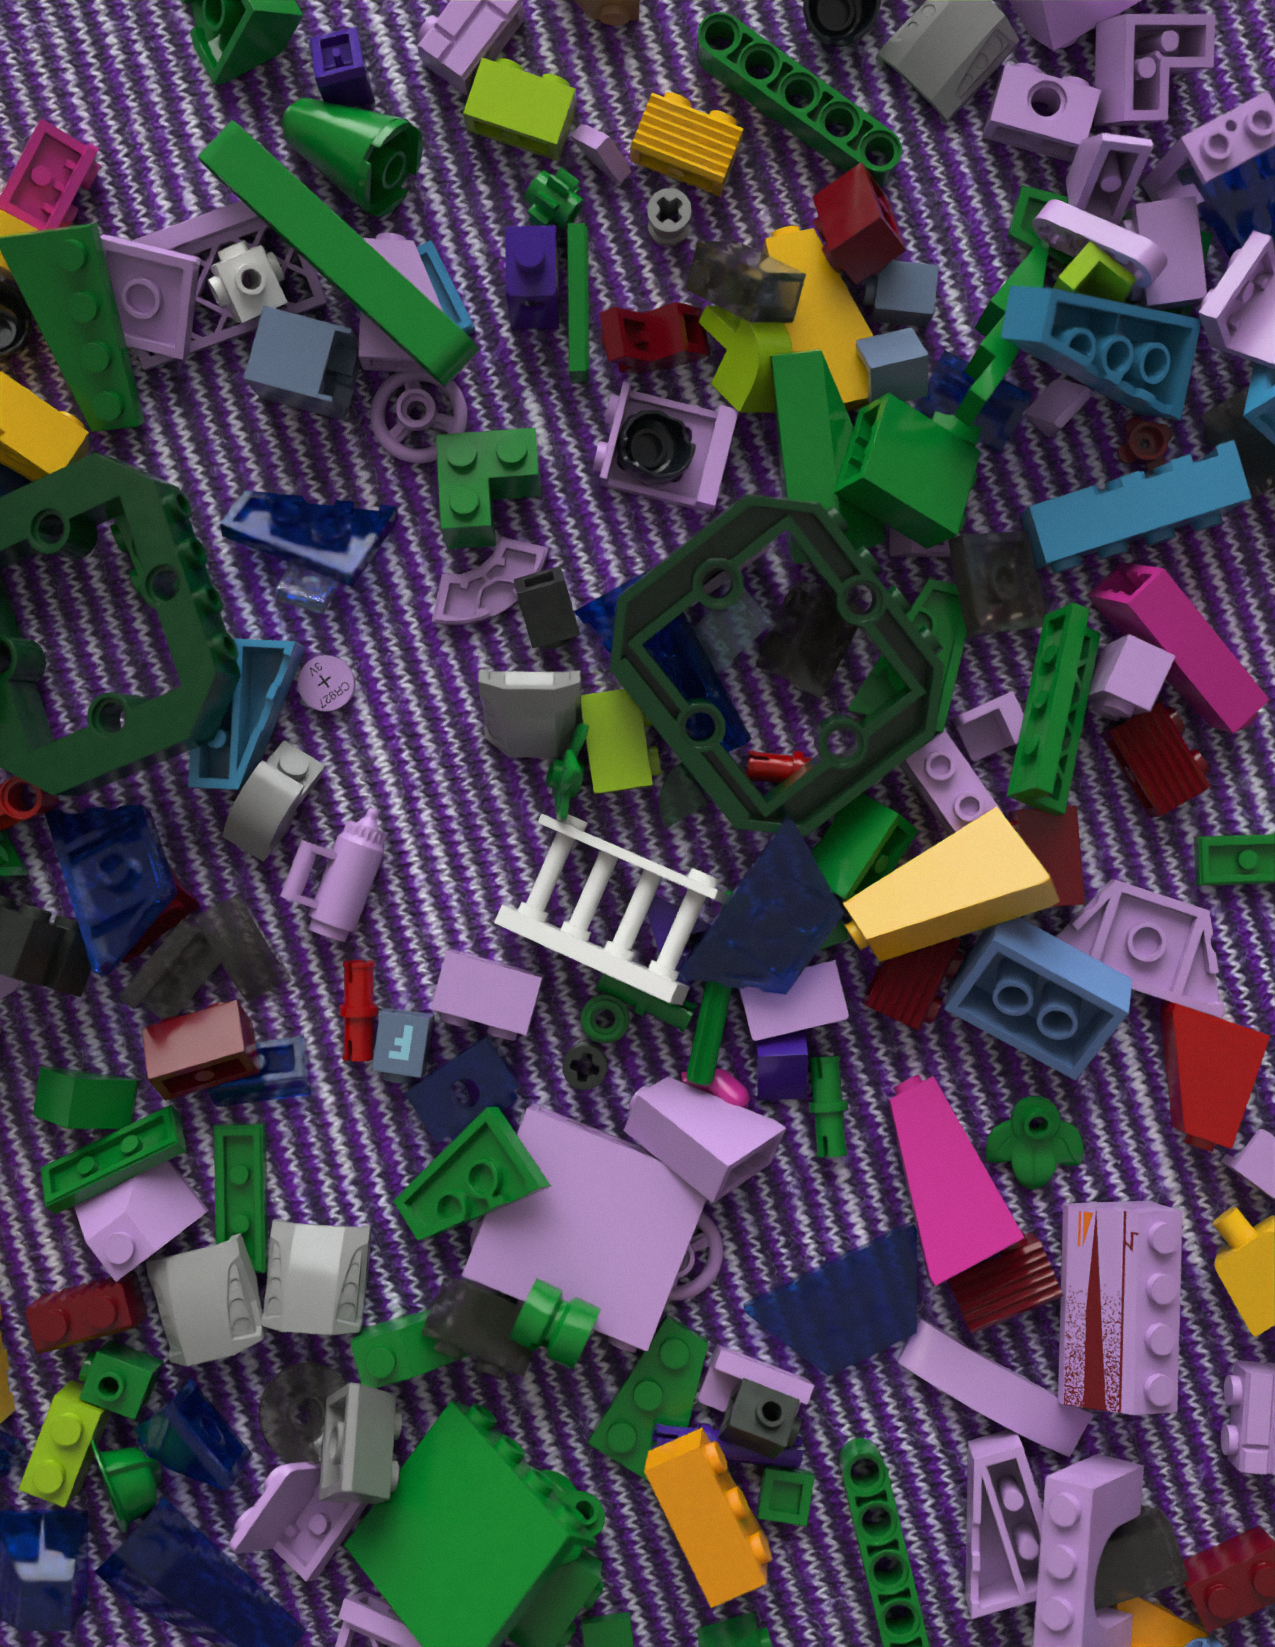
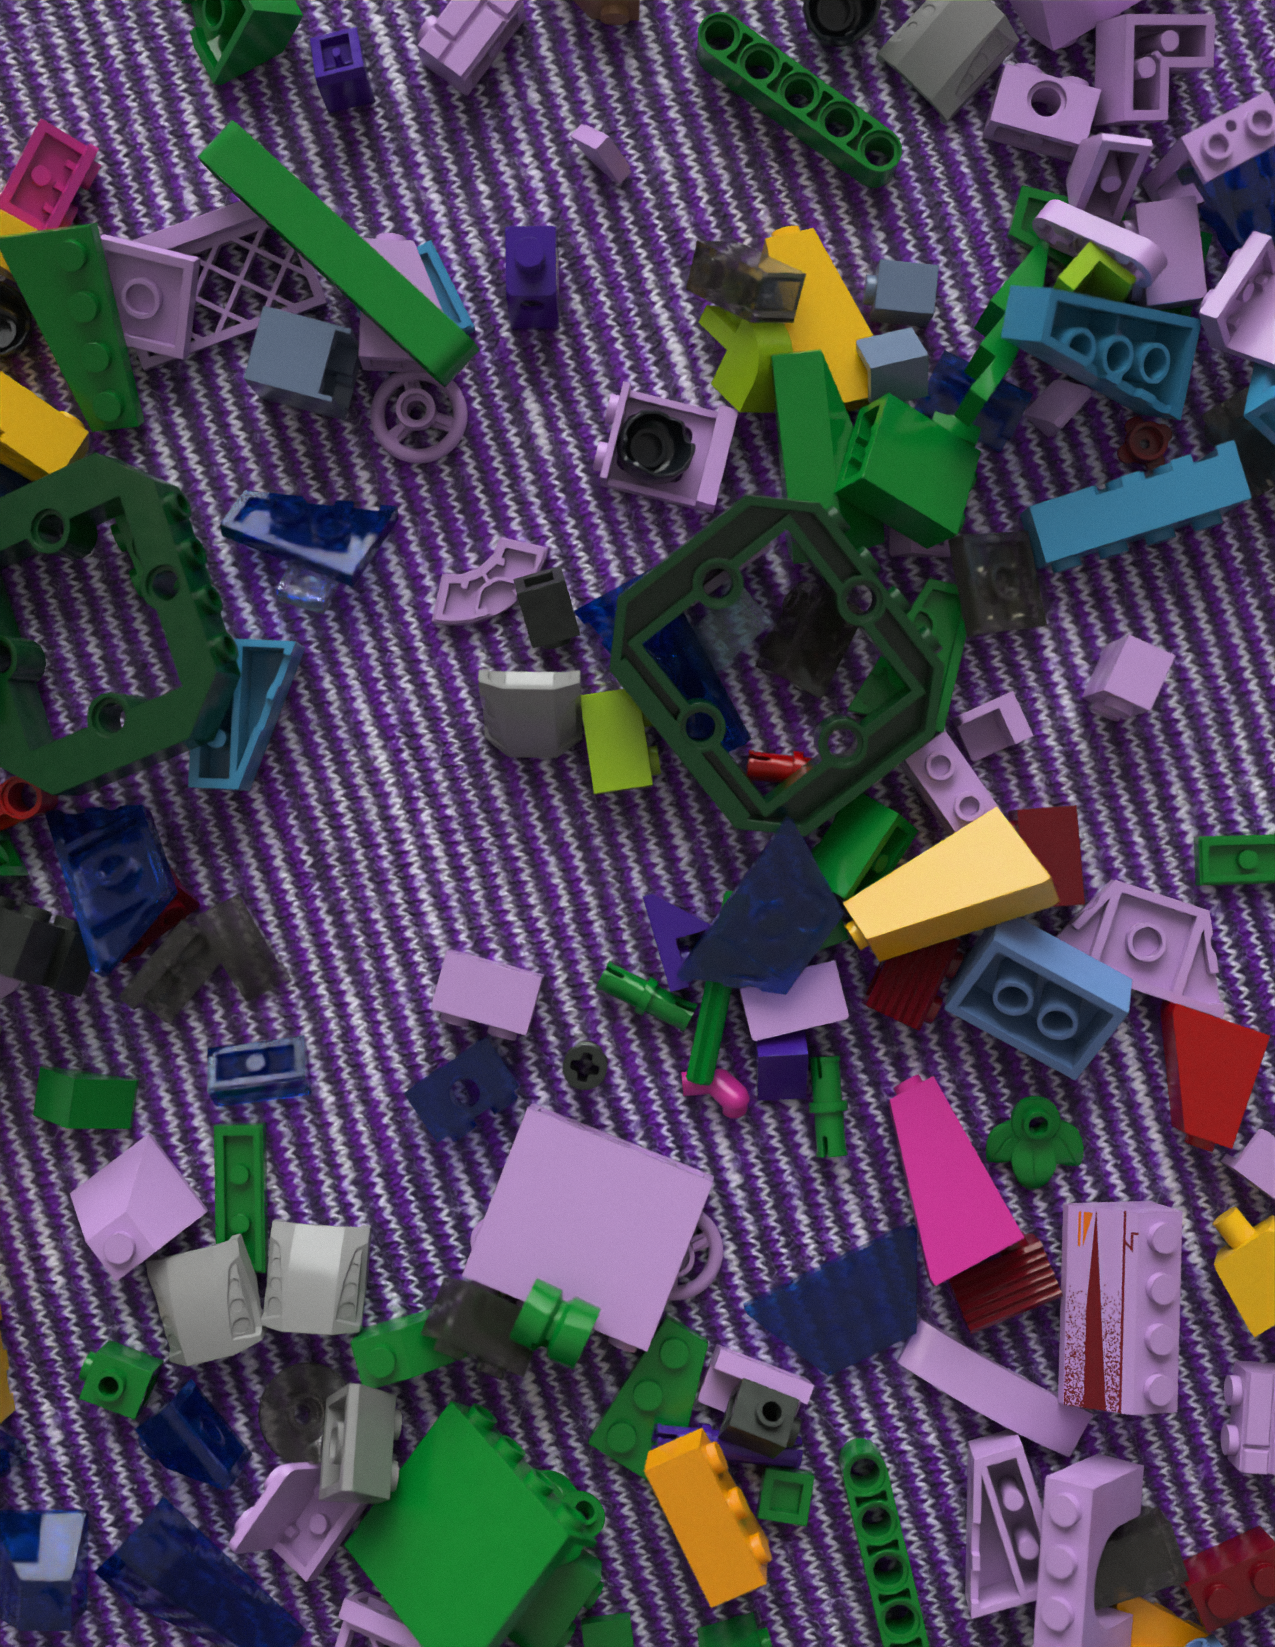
lime brick [18,1380,111,1508] -> none
dark red brick [25,1270,147,1354] -> none
green tile [40,1105,187,1215] -> none
green piece [91,1439,162,1533] -> none
dark red brick [142,1000,260,1101] -> none
white brick [208,240,288,323] -> none
light grey brick [222,740,326,862] -> none
lavender piece [280,808,386,942] -> none
green cone [282,97,423,217] -> none
lavender piece [298,655,355,712] -> none
red pin [339,960,378,1062] -> none
sand blue brick [371,1007,435,1084] -> none
green wing [393,1107,551,1241] -> none
green brick [436,428,542,550] -> none
lime brick [463,57,577,161] -> none
white fence [494,813,730,1005] -> none
green gear [523,167,585,231] -> none
green plate [546,723,589,821] -> none
green tile [567,223,590,383] -> none
green plate [581,994,630,1044] -> none
dark red brick [600,302,710,373] -> none
lavender slope [624,1077,786,1203] -> none
yellow brick [630,92,744,196] -> none
light grey bush [647,188,692,246] -> none
clear green tile [659,762,708,829] -> none
dark red brick [812,162,907,285] -> none
green fence [1007,602,1101,816] -> none
dark pink slope [1086,562,1270,734] -> none
dark red brick [1100,701,1211,817] -> none

